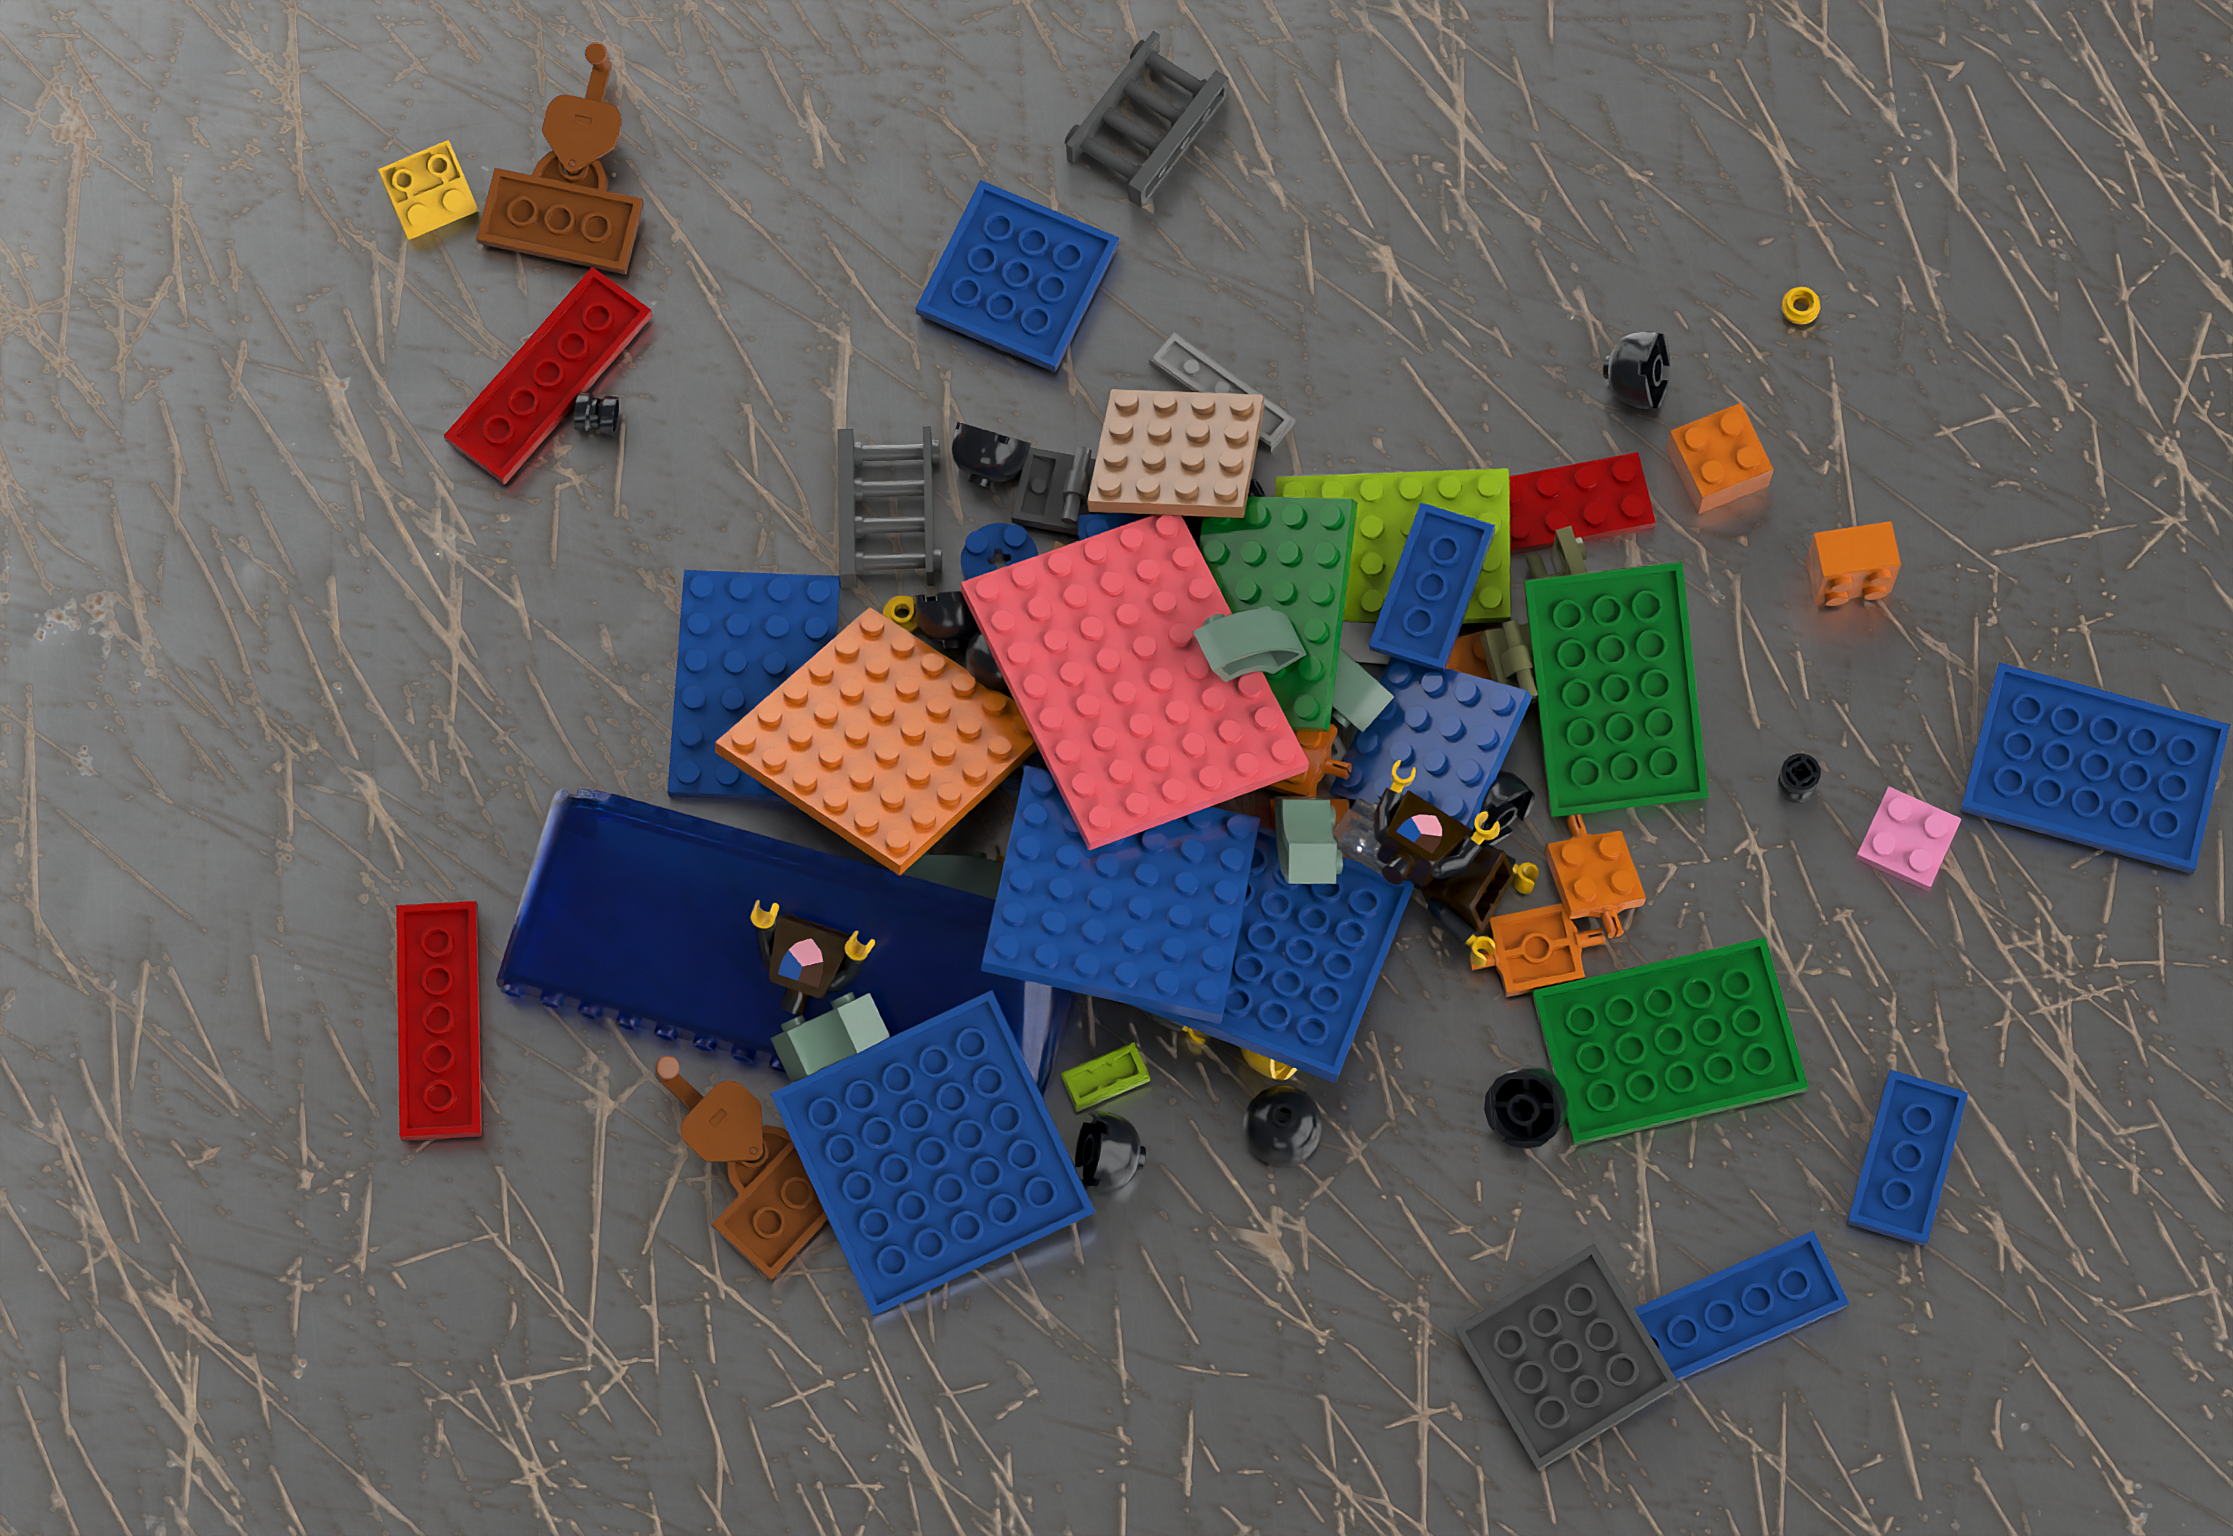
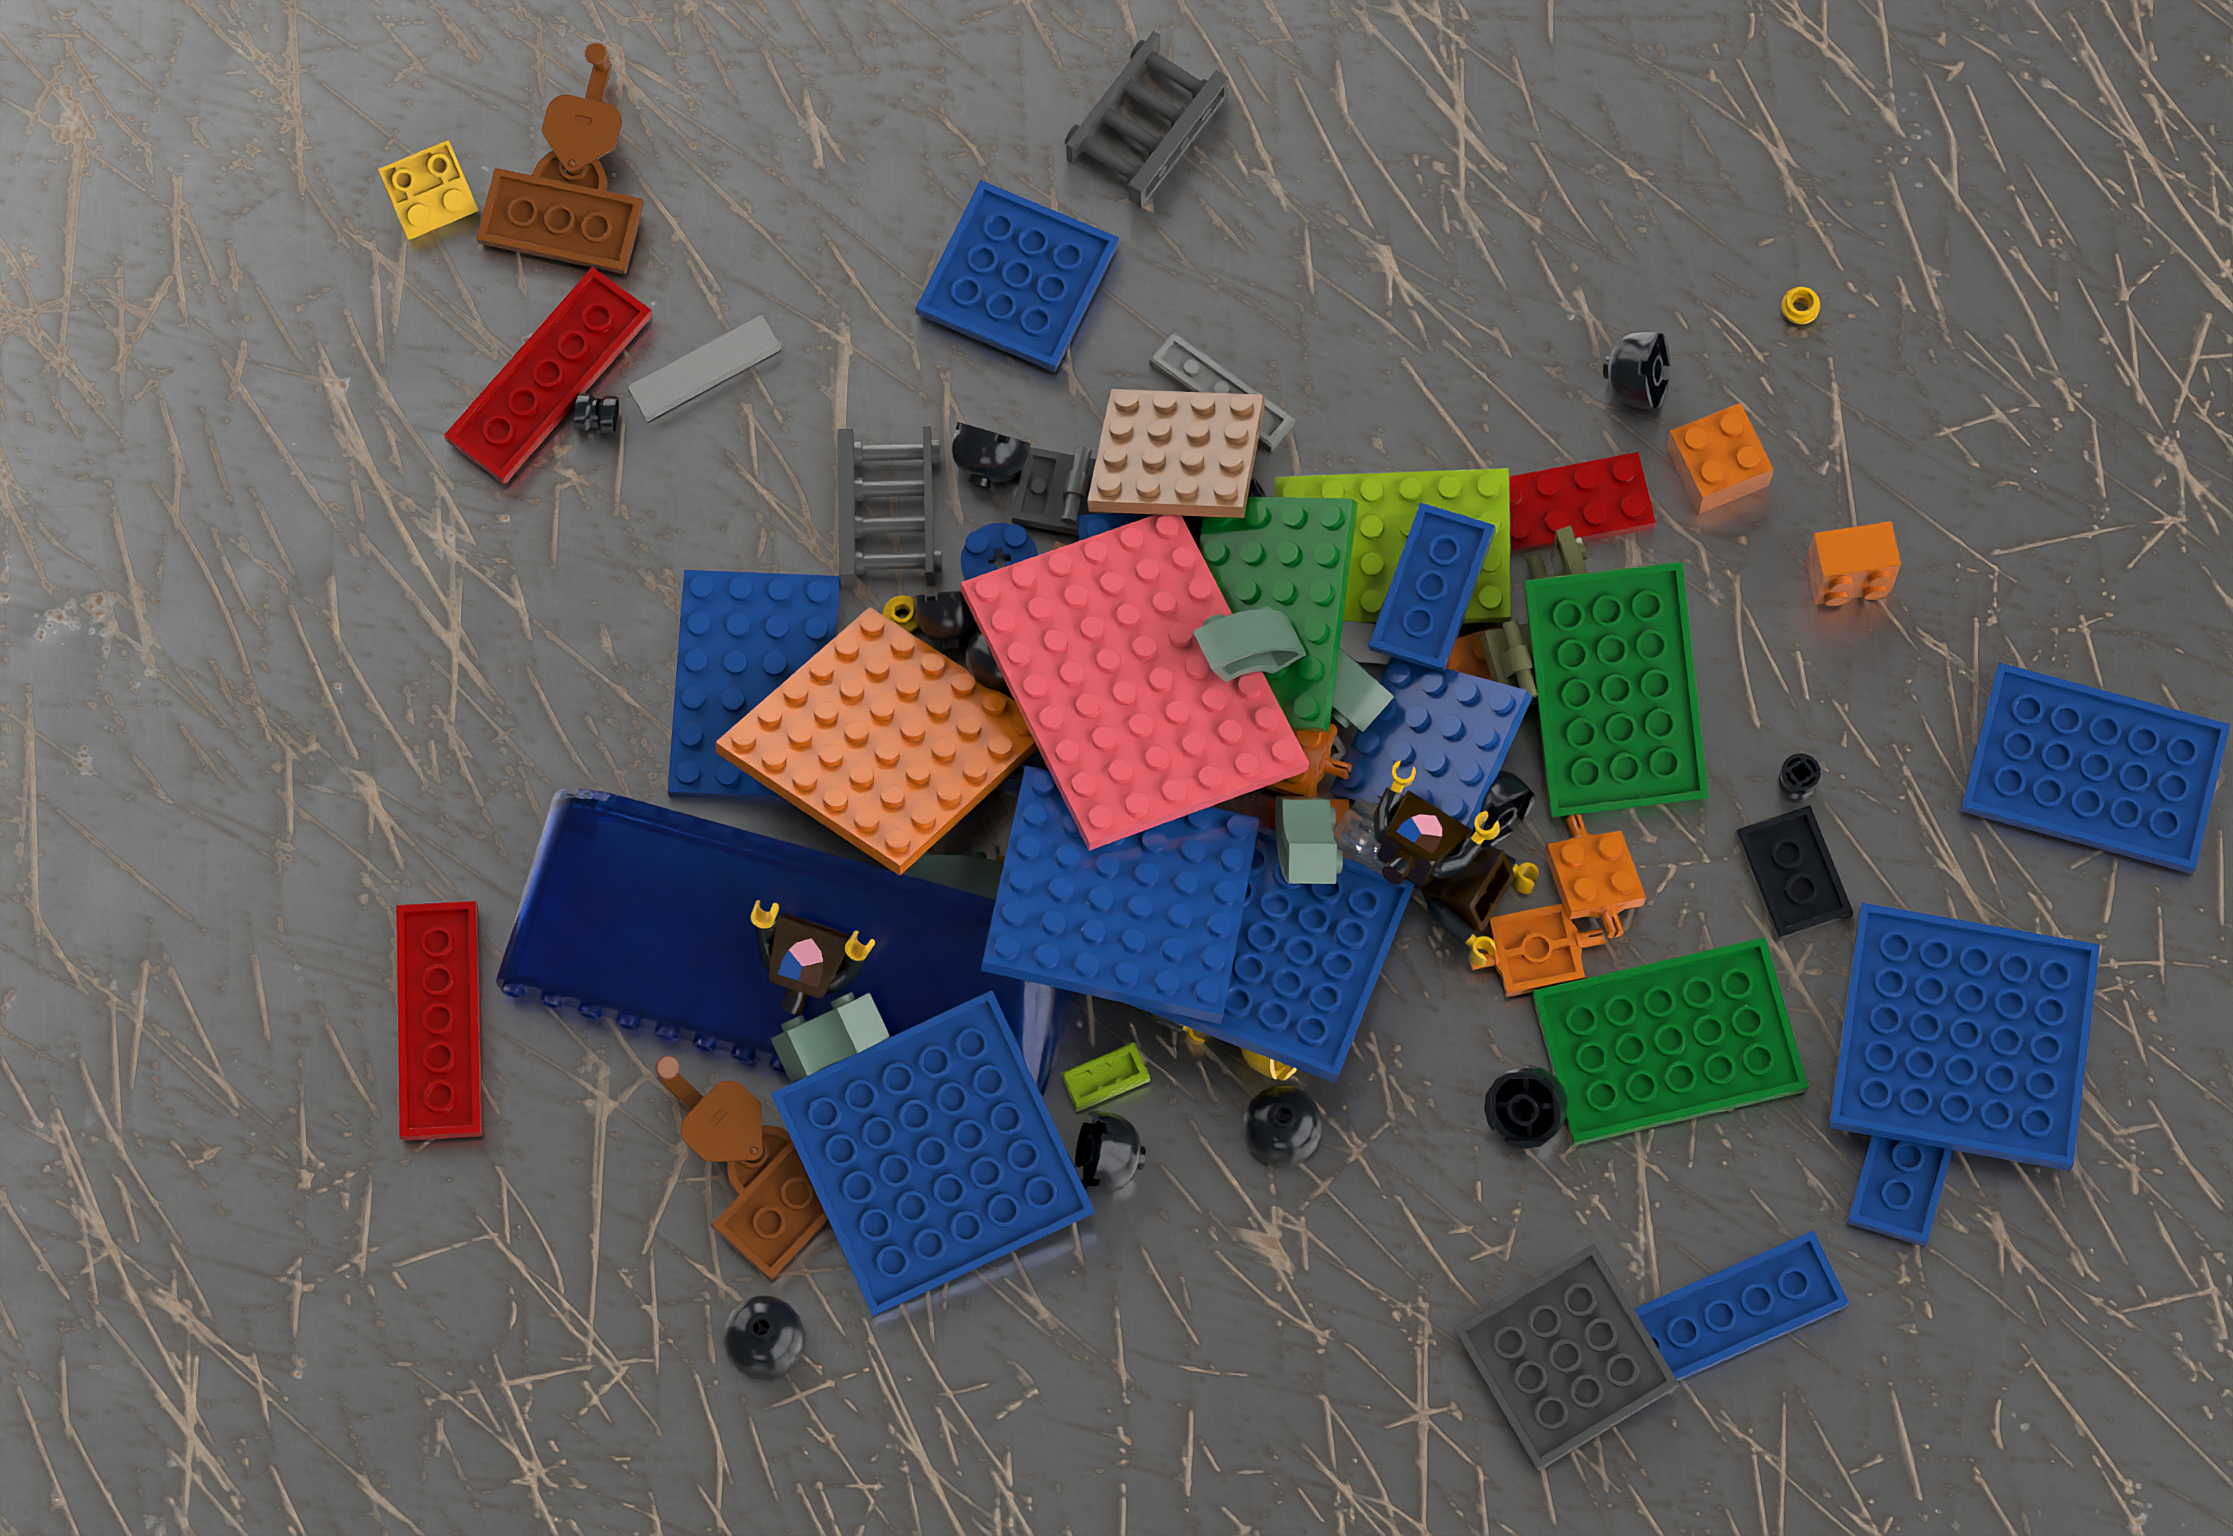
bright pink plate [1855,786,1961,892] -> none
none -> light grey tile [627,314,781,422]
none -> black cylinder [723,1295,805,1379]
none -> black tile [1735,805,1854,941]
none -> blue plate [1828,903,2100,1171]

